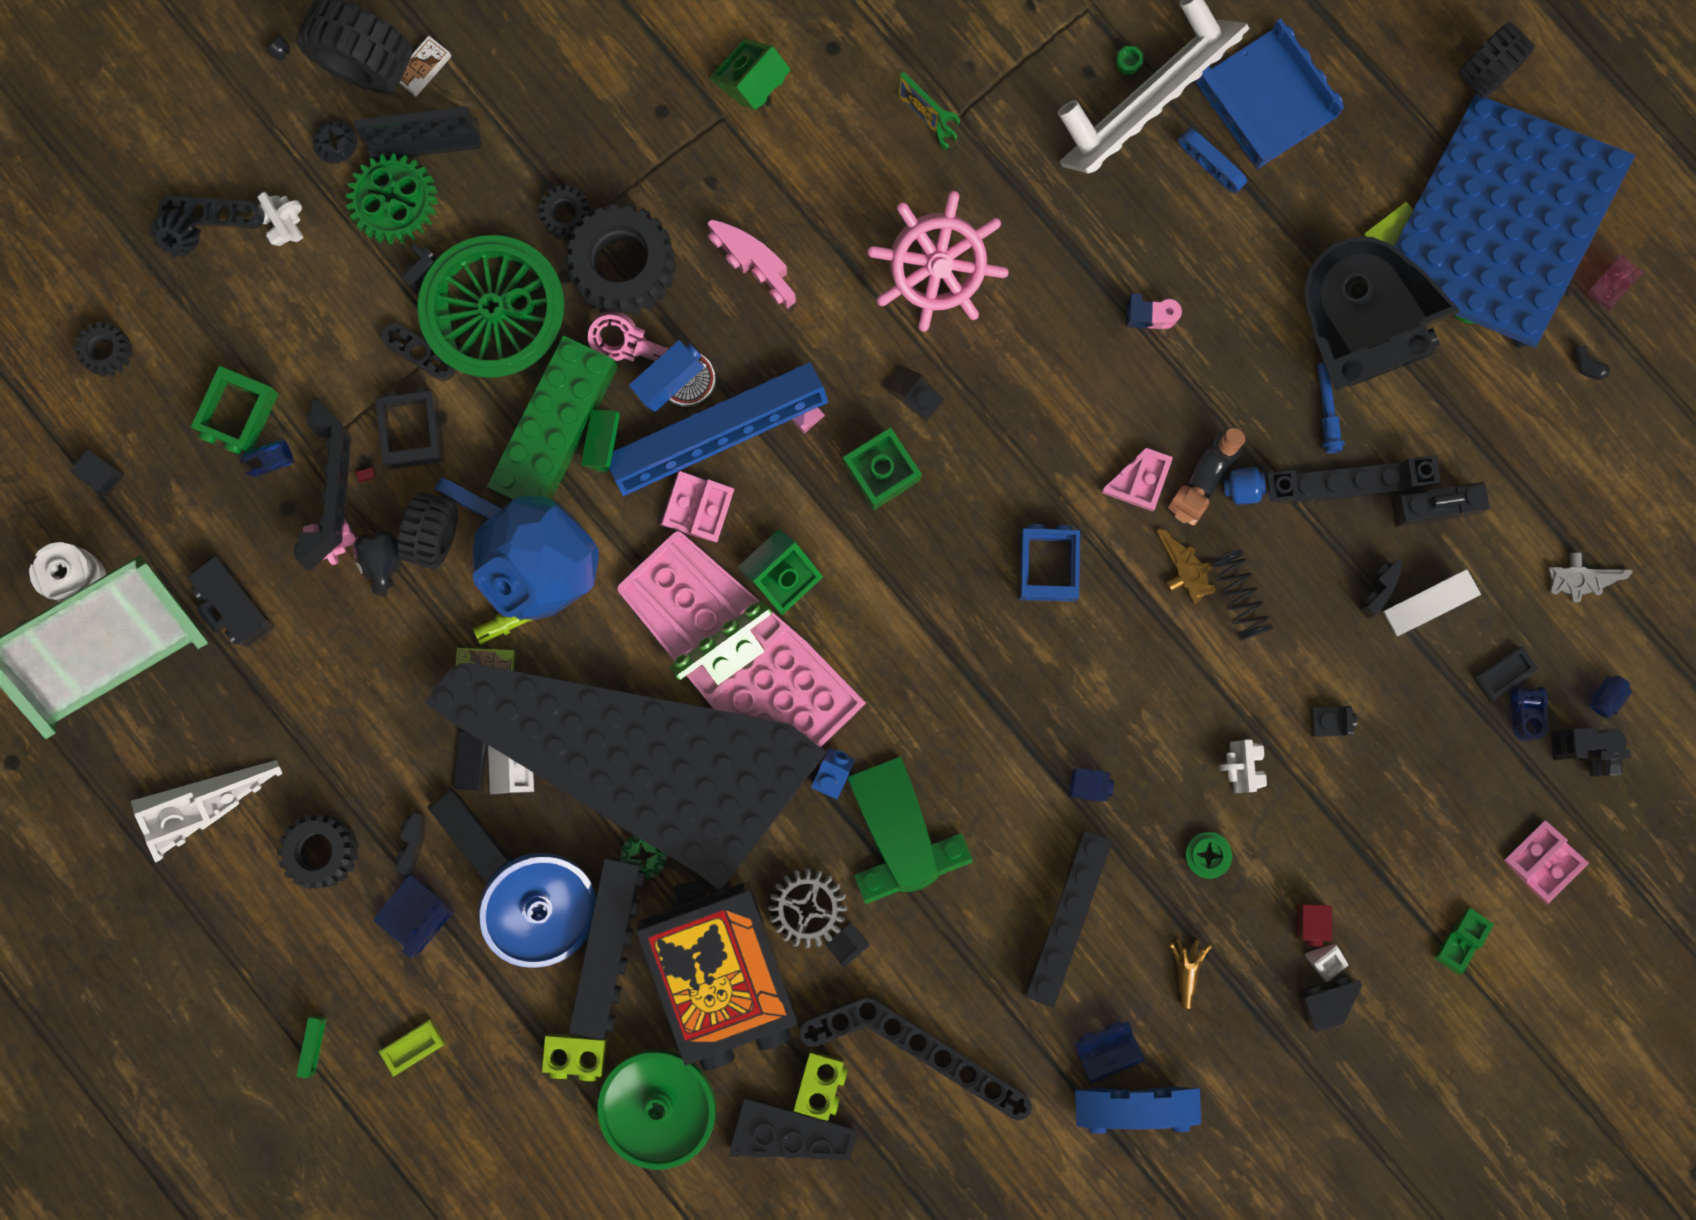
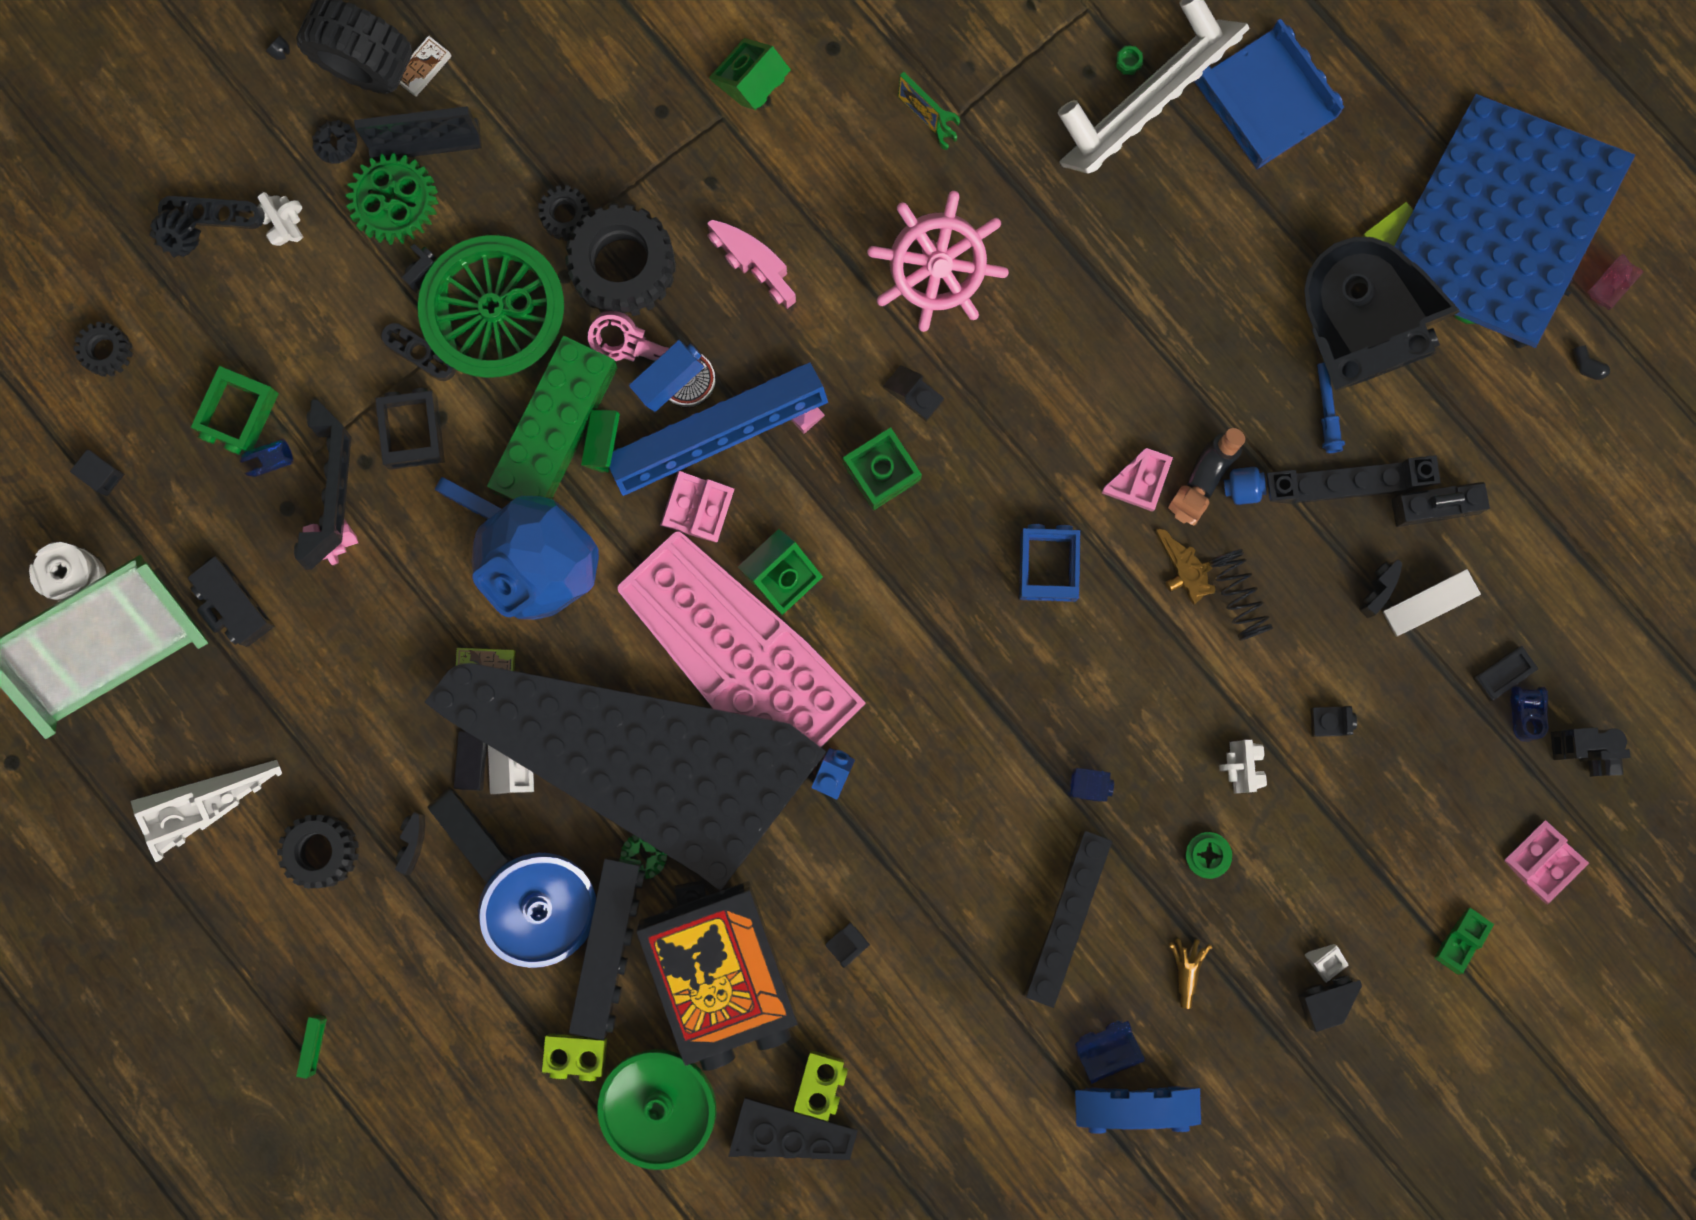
black piece [353,531,401,597] -> none
dark red piece [356,467,376,483] -> none
clear blue bracket [374,875,455,959] -> none
lime tile [379,1019,446,1077] -> none
black tyre [397,491,458,570] -> none
lime pin [473,613,532,645] -> none
bracket [670,601,772,685] -> none
light grey gear [769,869,847,948] -> none
black beam [800,996,1032,1120] -> none
green slope [847,757,973,904] -> none
leg [1126,293,1182,329] -> none
blue beam [1178,128,1247,193] -> none
dark red brick [1296,904,1332,946] -> none
black tyre [1458,22,1535,99] -> none
light grey piece [1548,553,1632,603] -> none
clear blue brick [1590,675,1632,719] -> none

